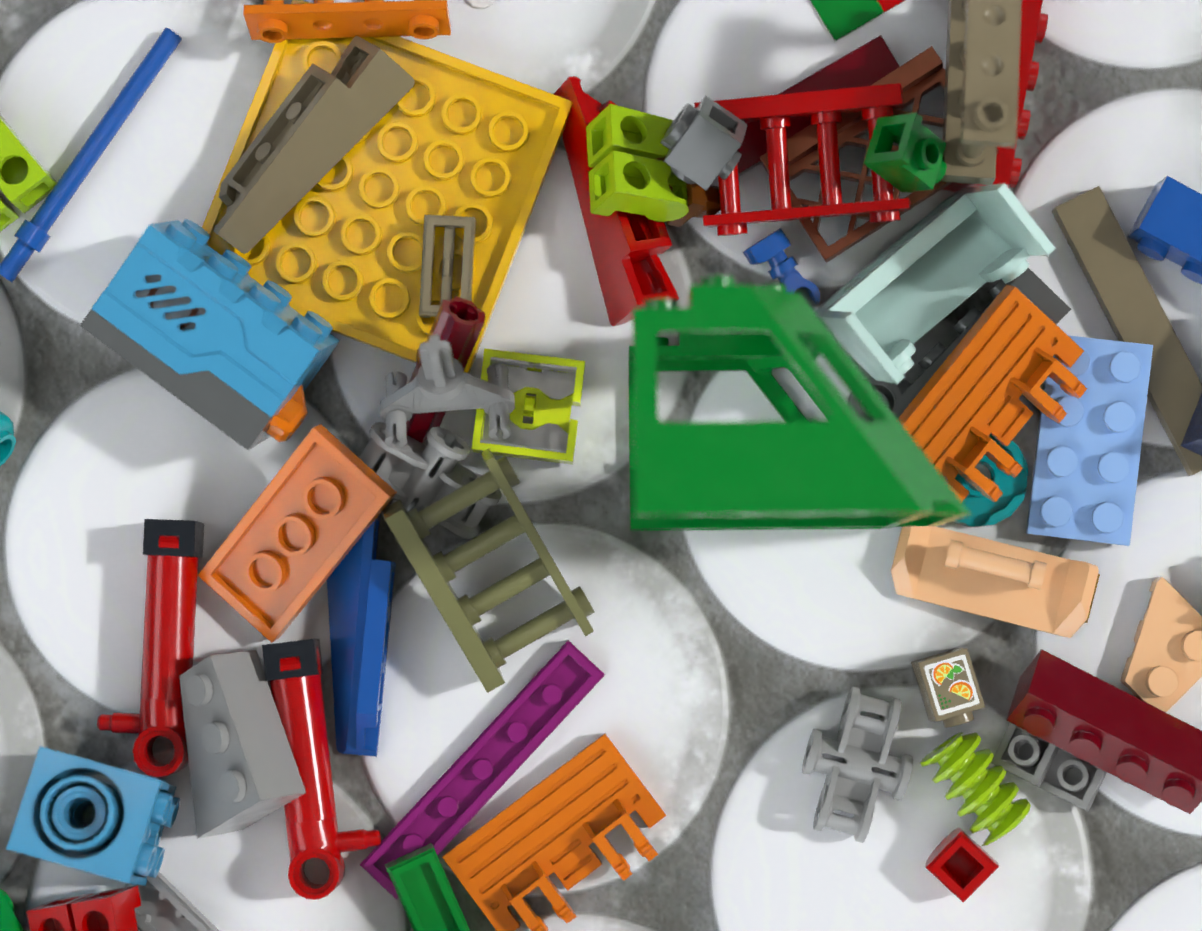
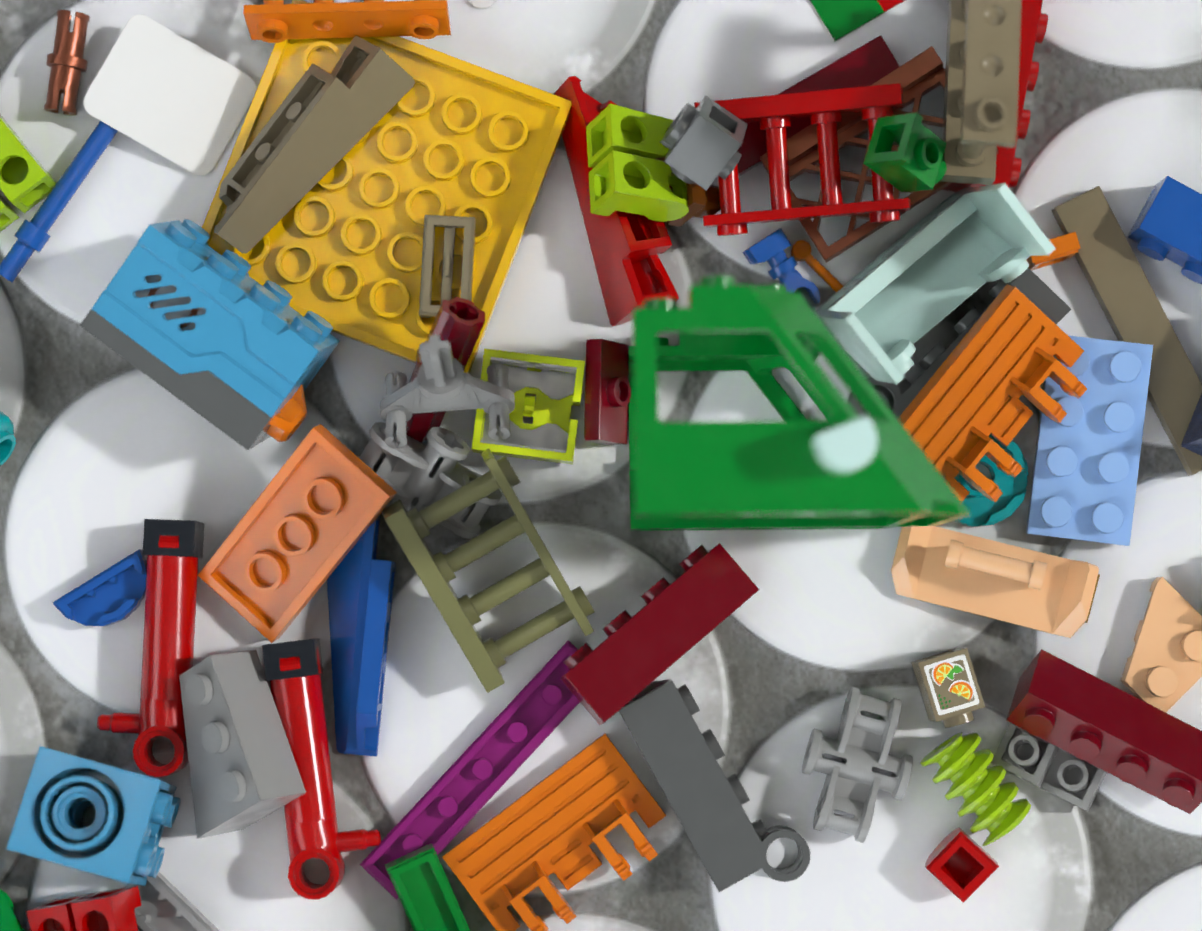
none -> copper pin [44,10,90,116]
none -> blue plate [53,549,147,626]
none -> white sticker [83,15,257,176]
none -> dark red brick [560,543,759,725]
none -> dark red plate [584,339,631,445]
none -> dark grey hinge [619,679,810,892]
none -> orange hinge [791,240,843,292]
none -> light aqua brick [810,415,878,474]
none -> orange tile [1026,232,1081,271]

